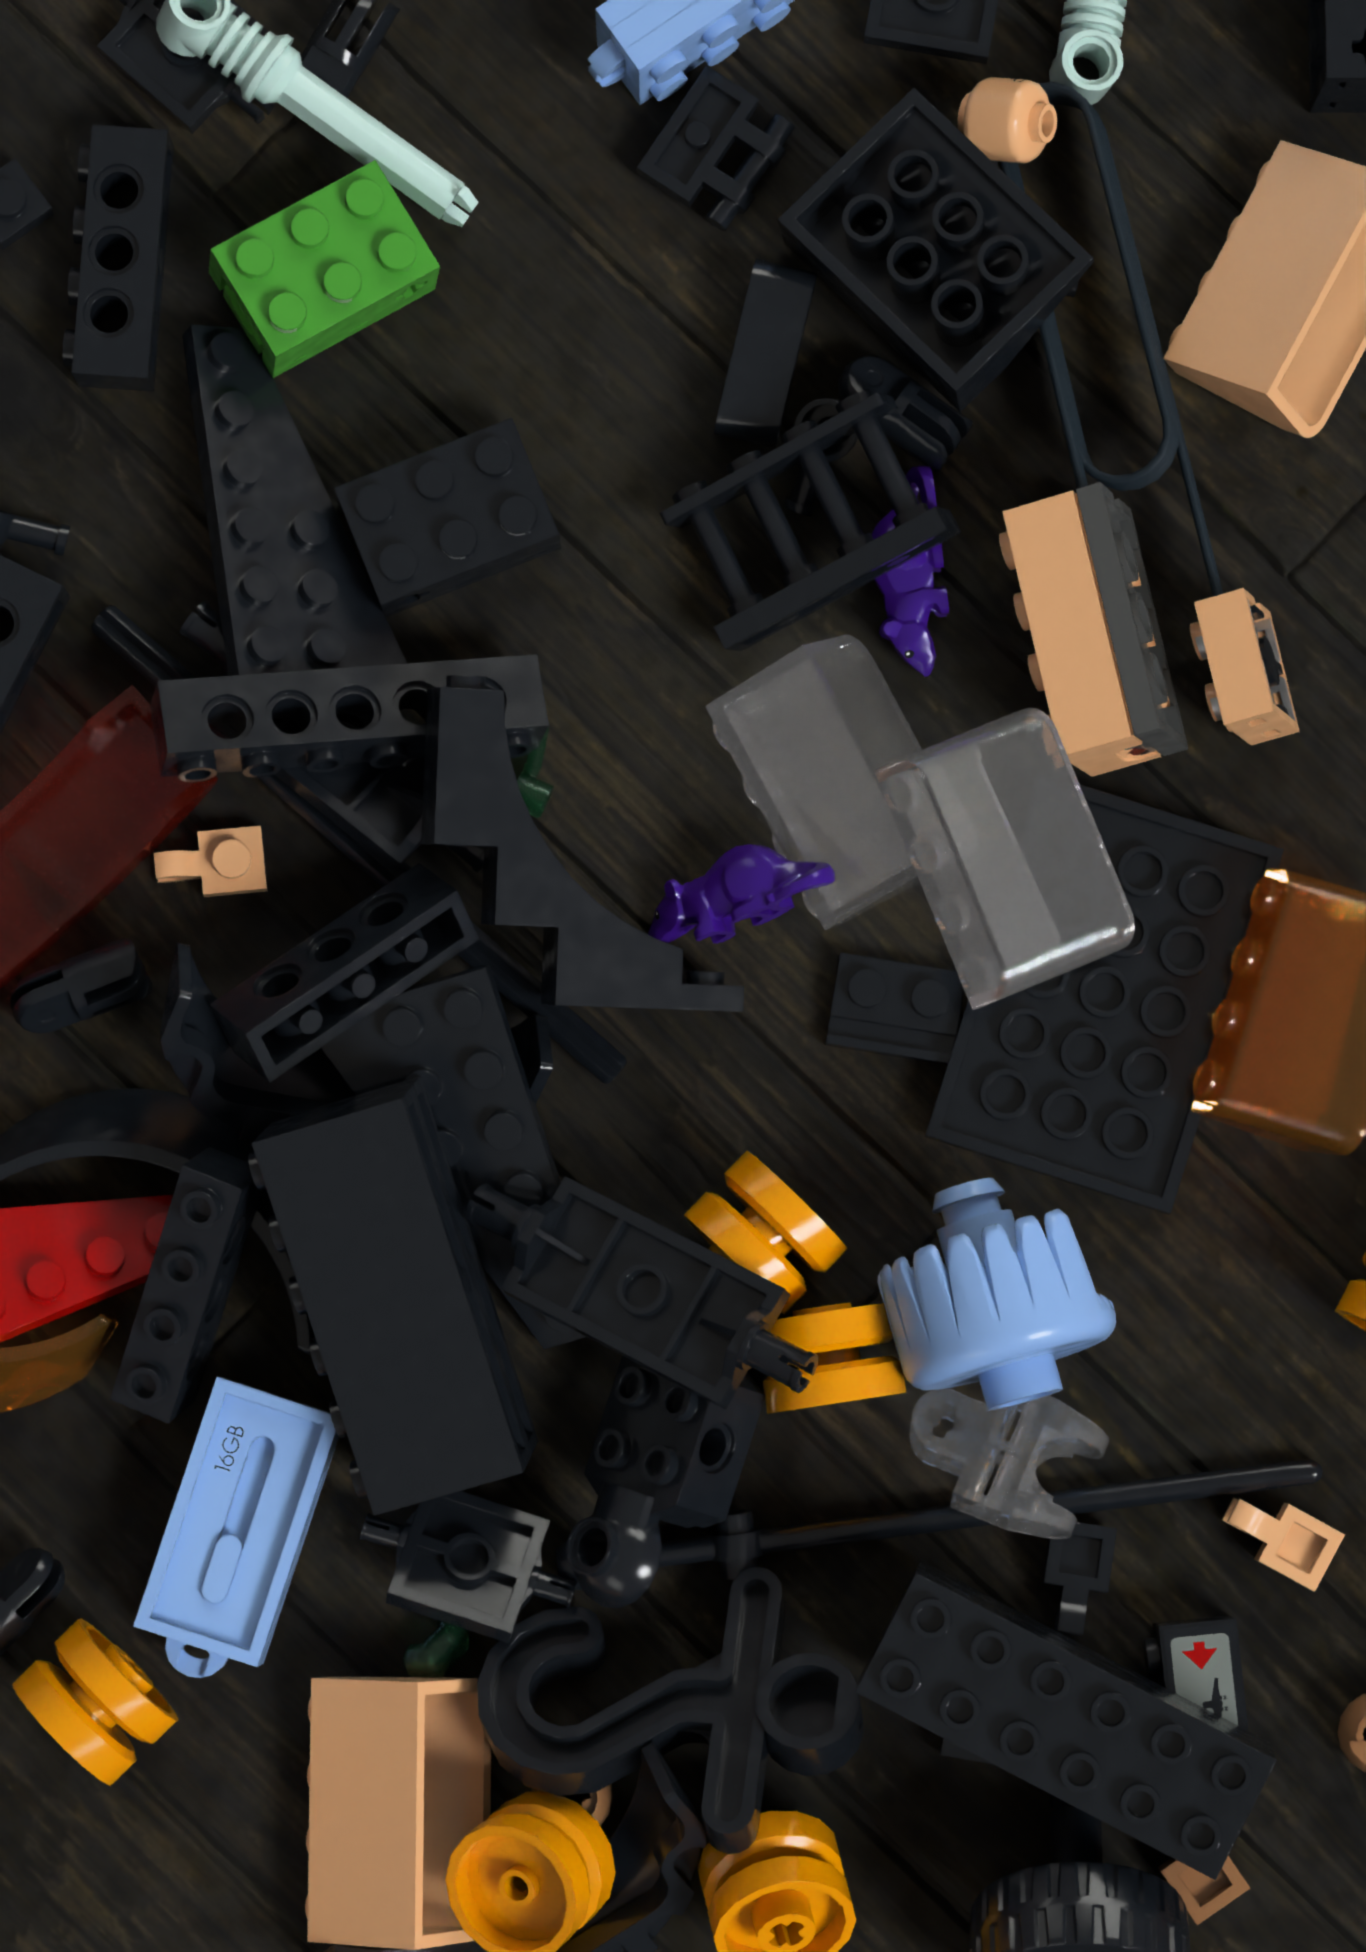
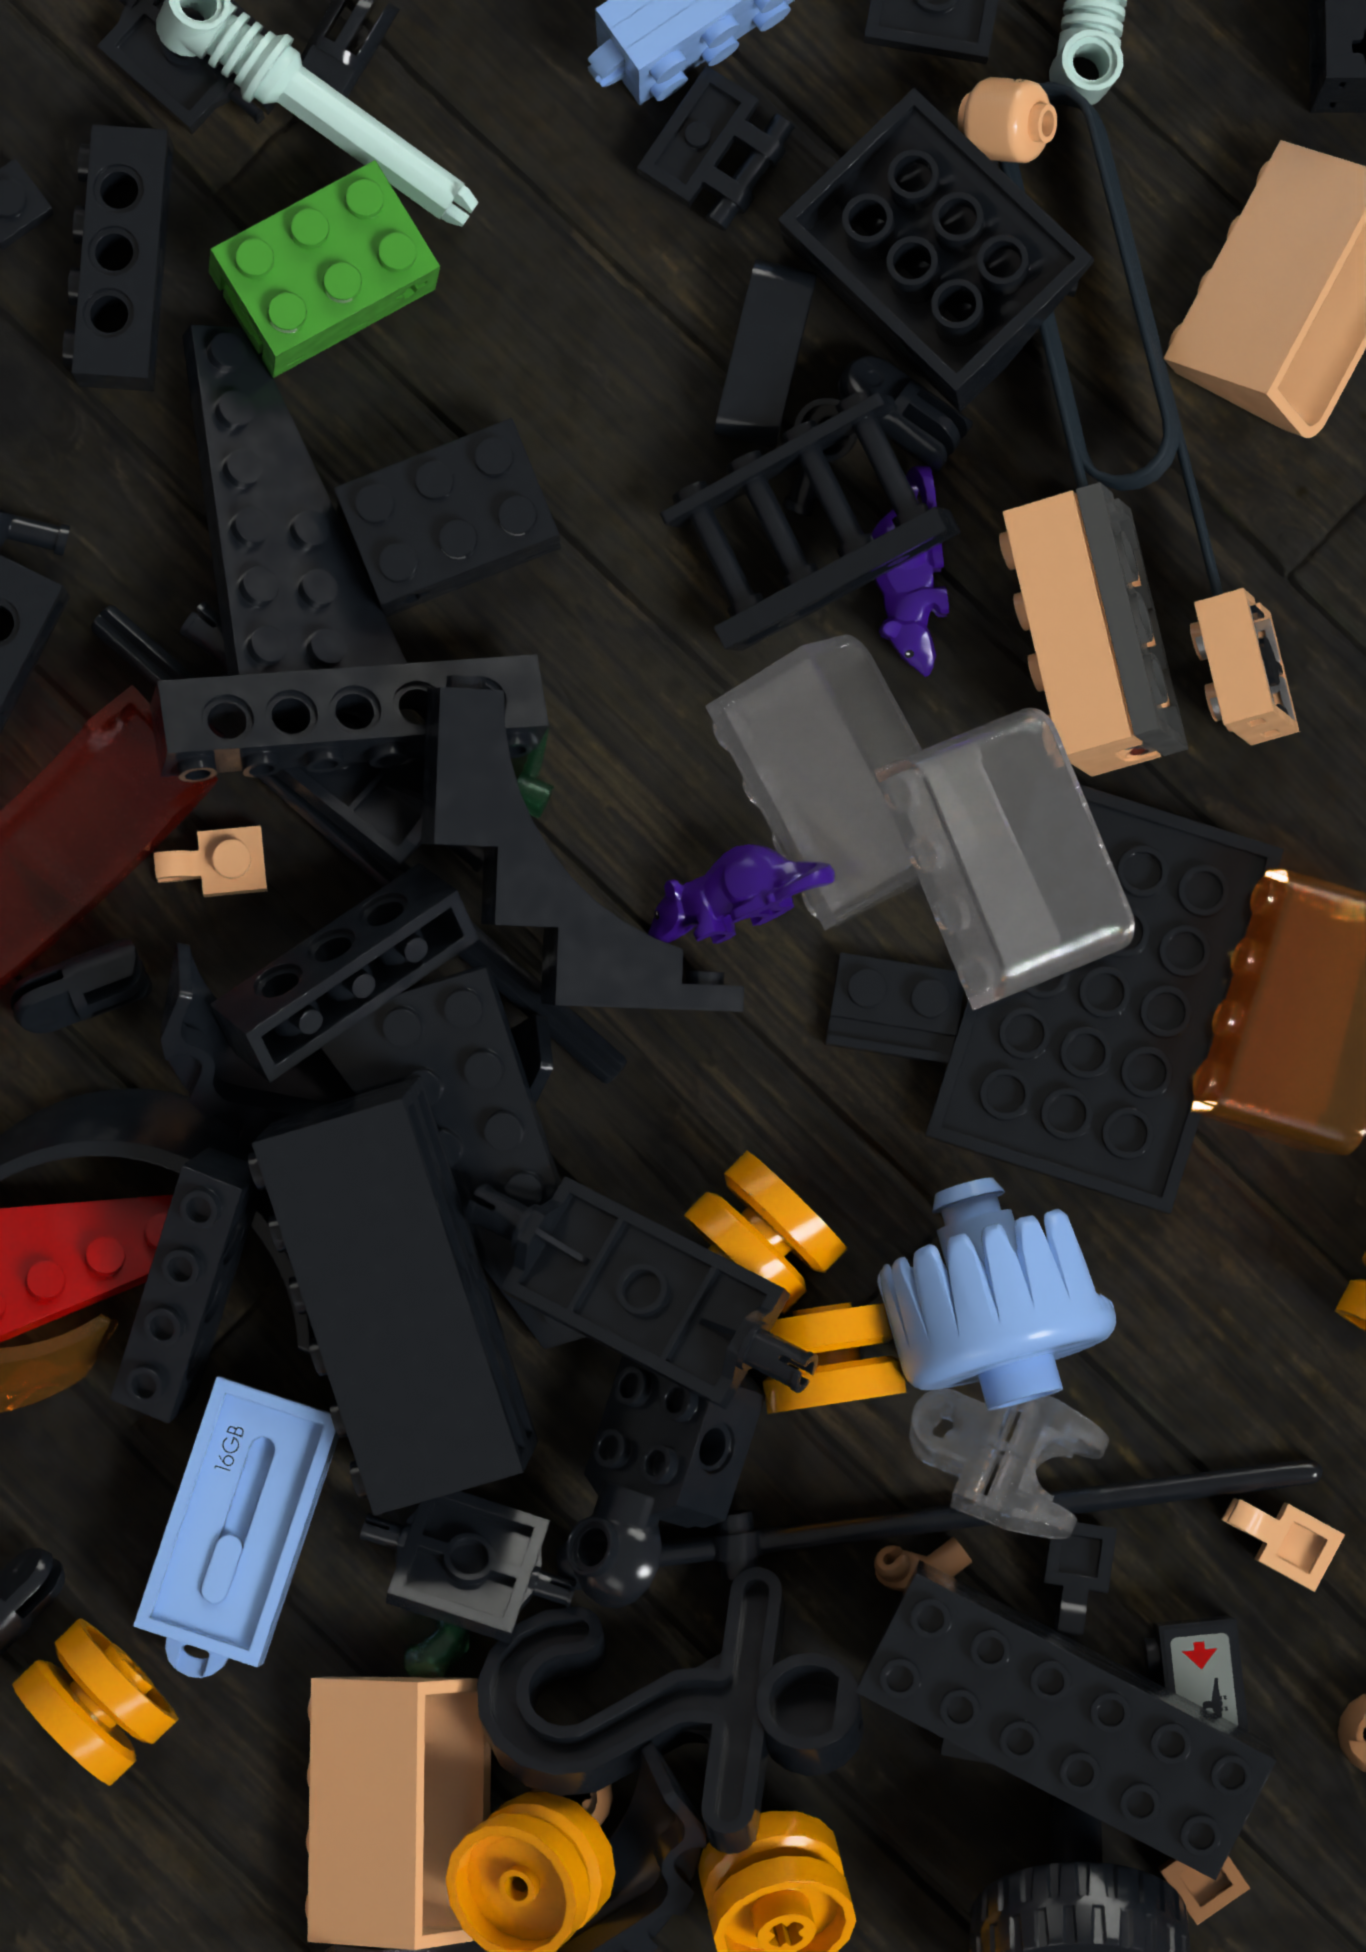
none -> medium nougat arm [874,1537,972,1592]

